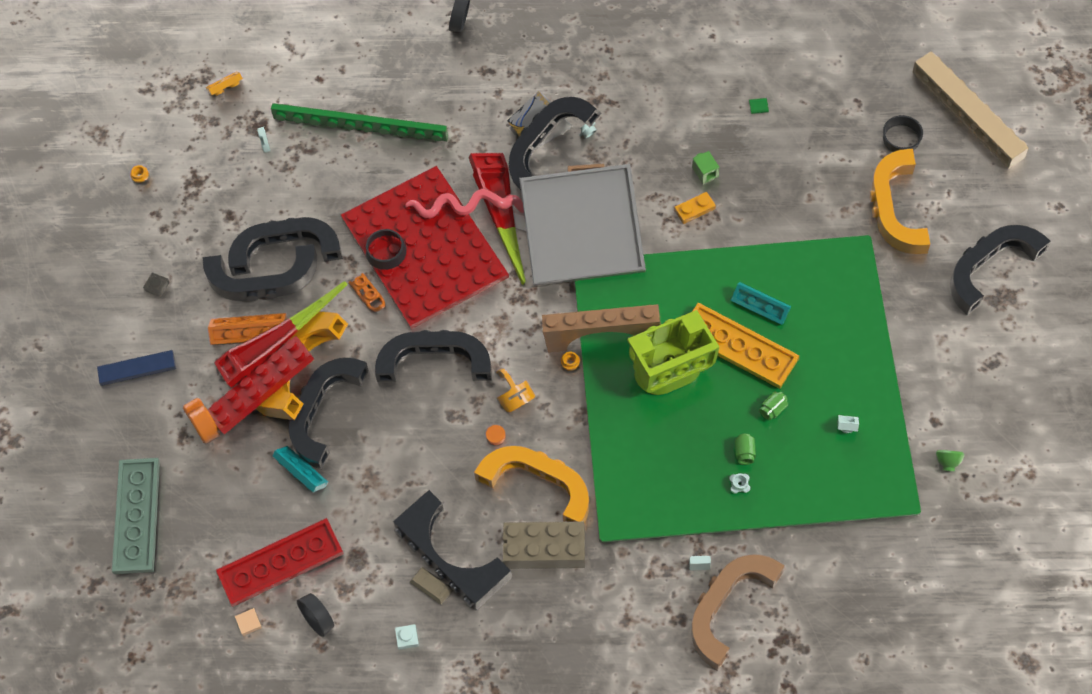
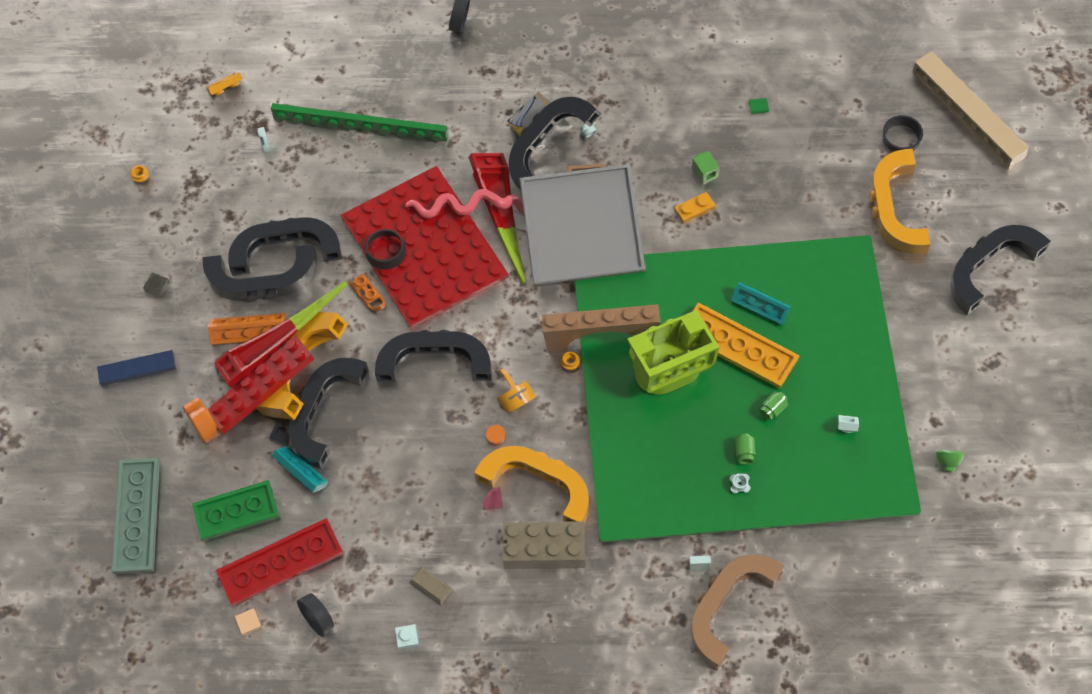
black arch [393,490,512,610] -> none
none -> green plate [192,480,280,542]
none -> black tile [269,421,289,446]
none -> clear pink tile [483,487,503,510]

